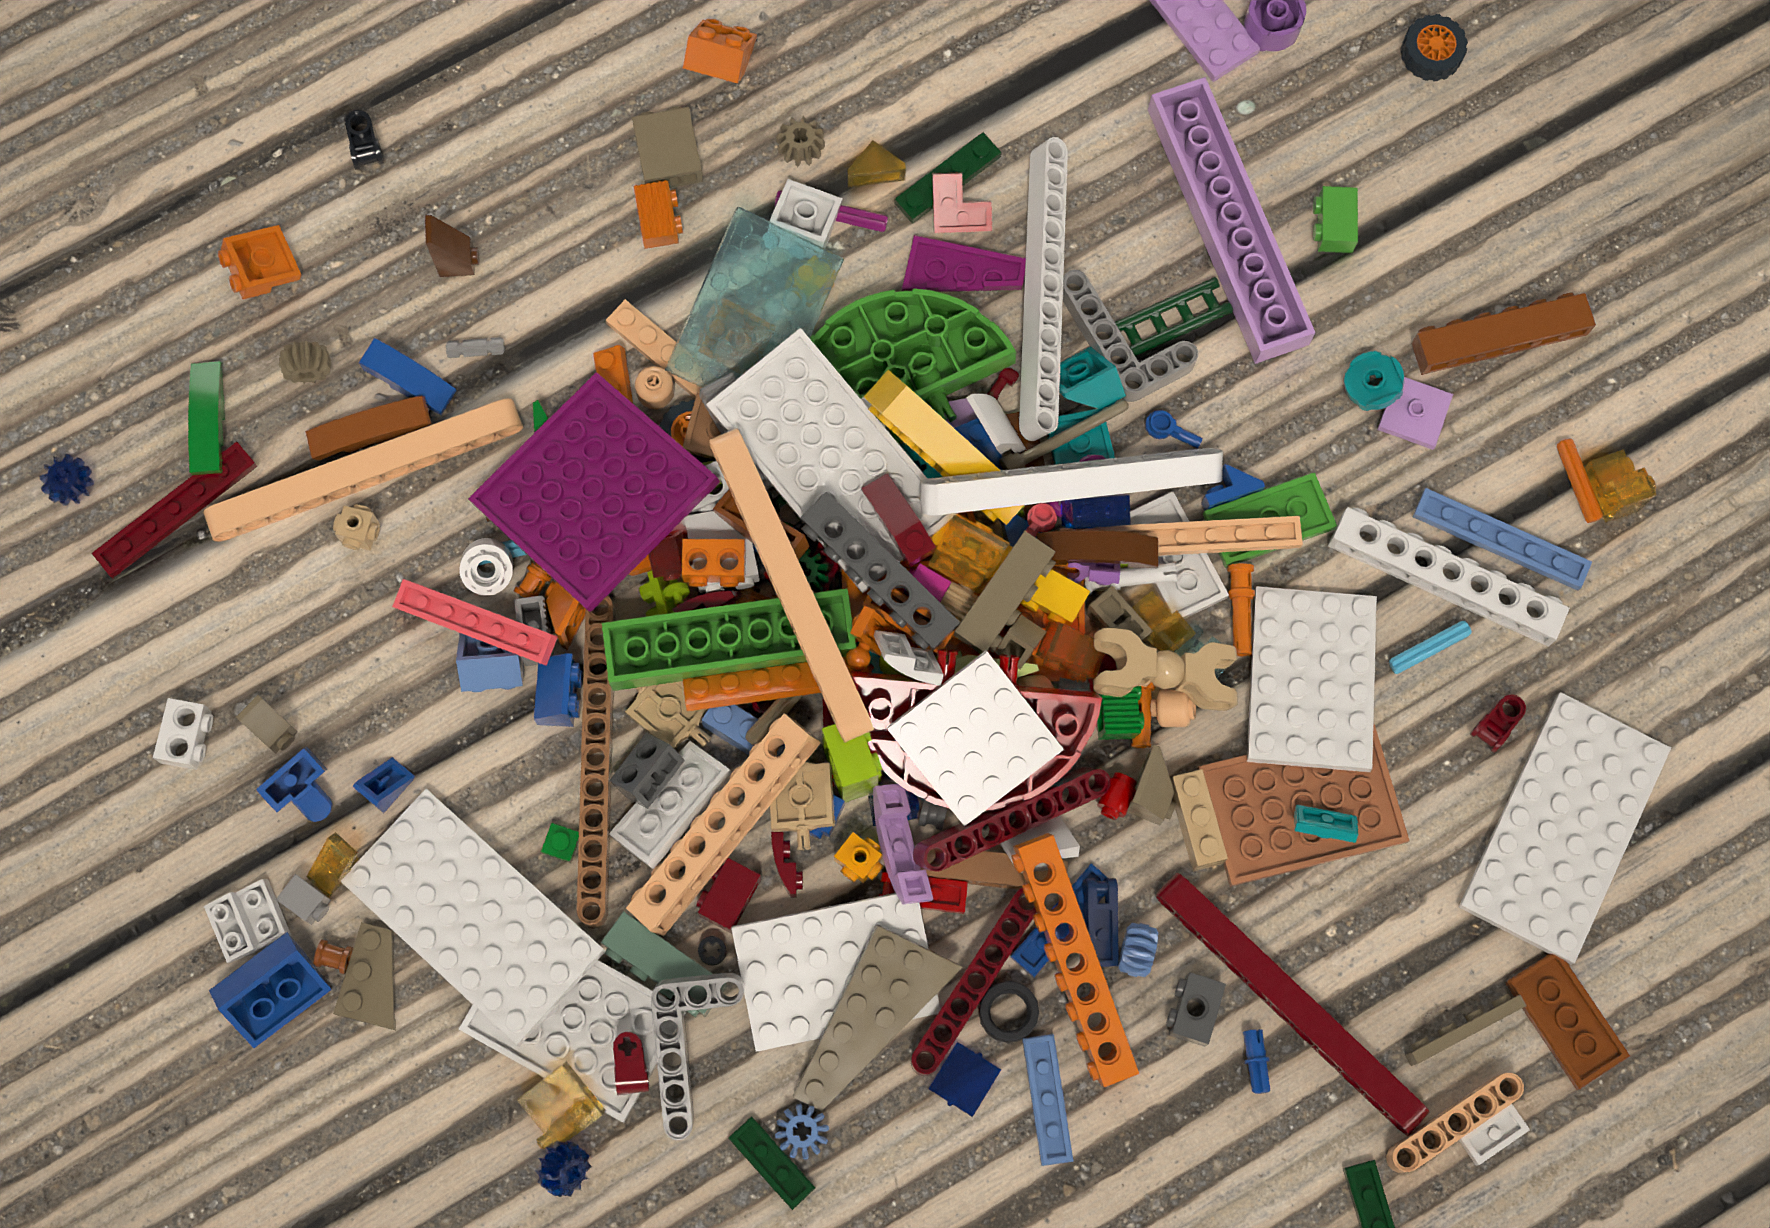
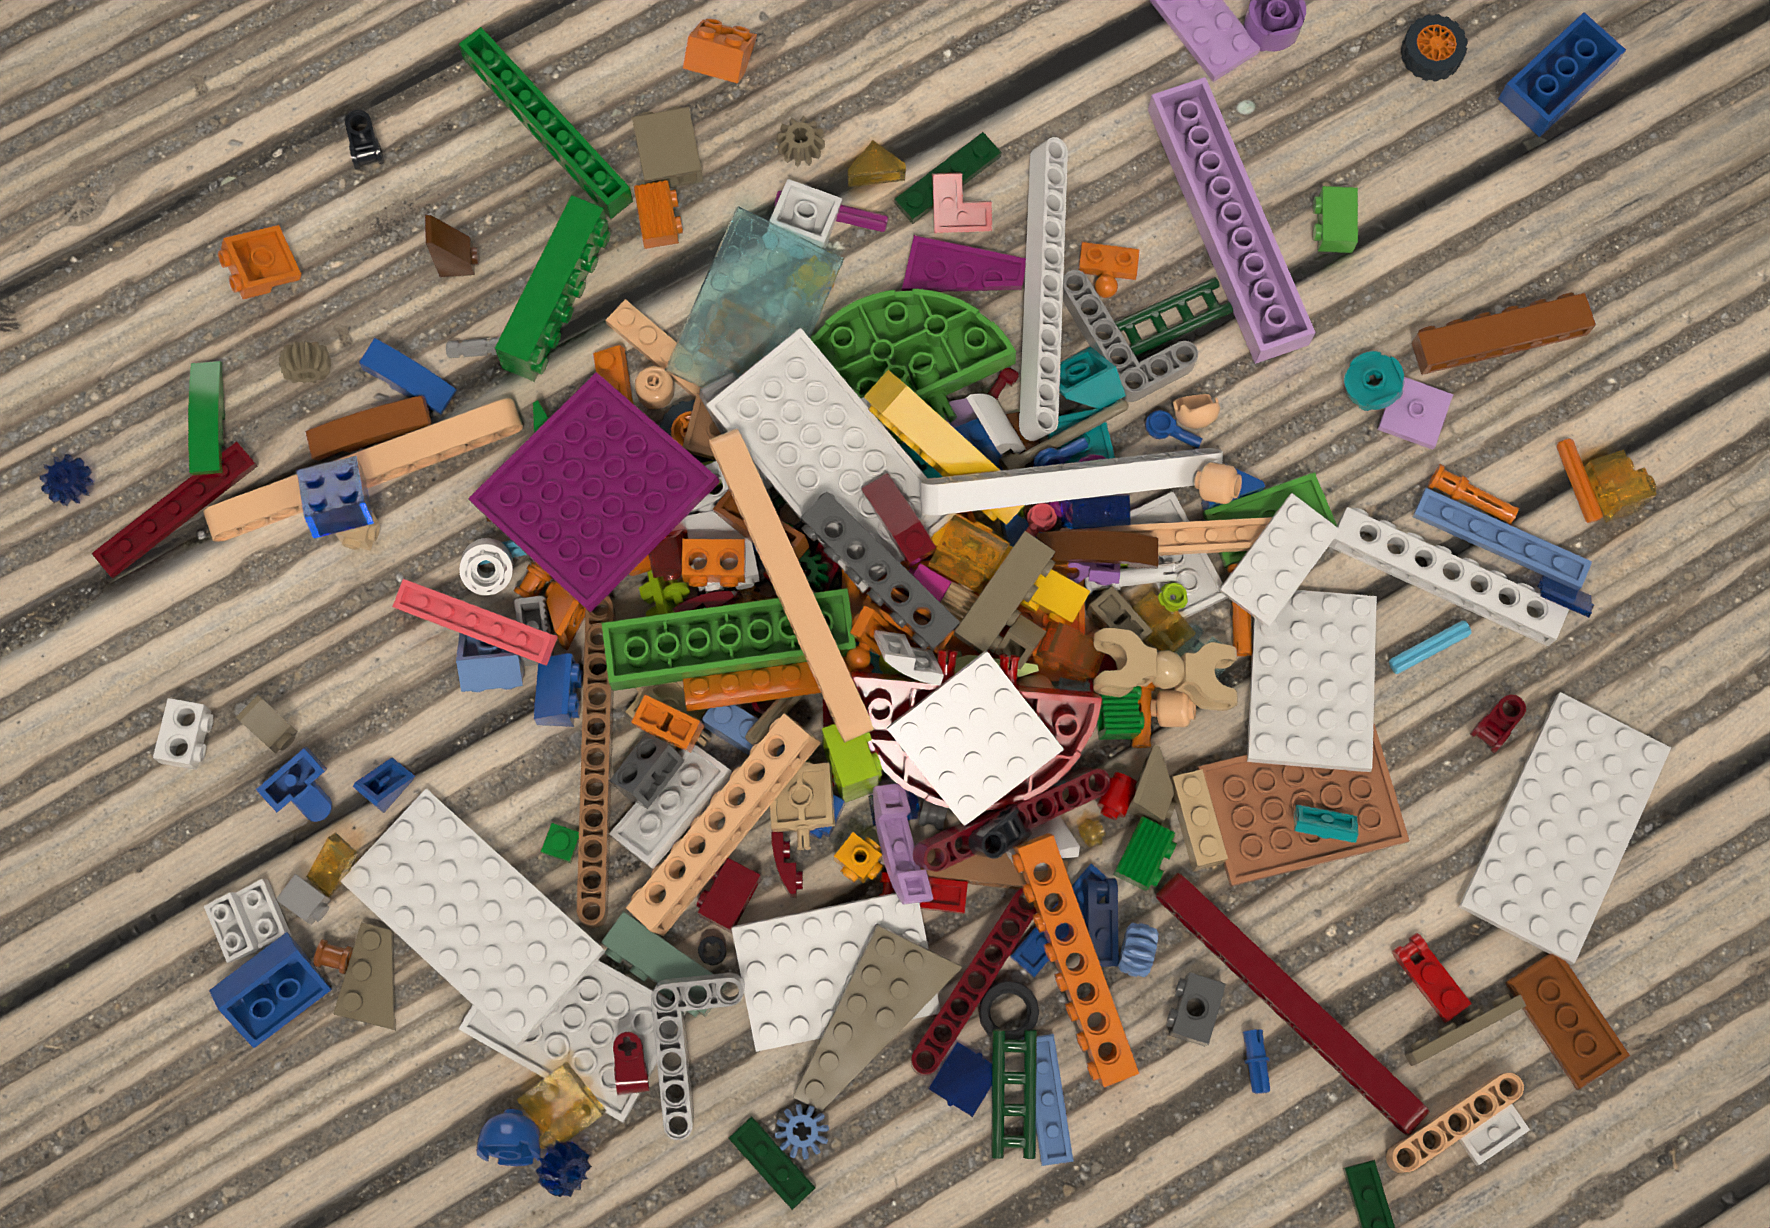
none -> clear blue brick [297,455,374,538]
none -> green brick [459,27,633,219]
none -> blue cylinder [476,1109,542,1166]
none -> green brick [495,195,611,382]
none -> orange brick [631,695,705,753]
none -> black piece [968,805,1032,859]
none -> dark green bar [991,1029,1037,1159]
none -> blue plate [1033,437,1088,467]
none -> orange plate [1078,242,1140,298]
none -> clear yellow plate [1078,818,1105,848]
none -> green brick [1113,817,1177,891]
none -> lime plate [1158,583,1188,612]
none -> light nougat hair [1173,394,1220,429]
none -> light nougat head [1195,462,1242,504]
none -> white plate [1219,493,1340,627]
none -> red plate [1392,933,1472,1023]
none -> orange pin [1428,464,1519,525]
none -> blue brick [1498,12,1626,137]
none -> clear blue piece [1537,575,1594,618]

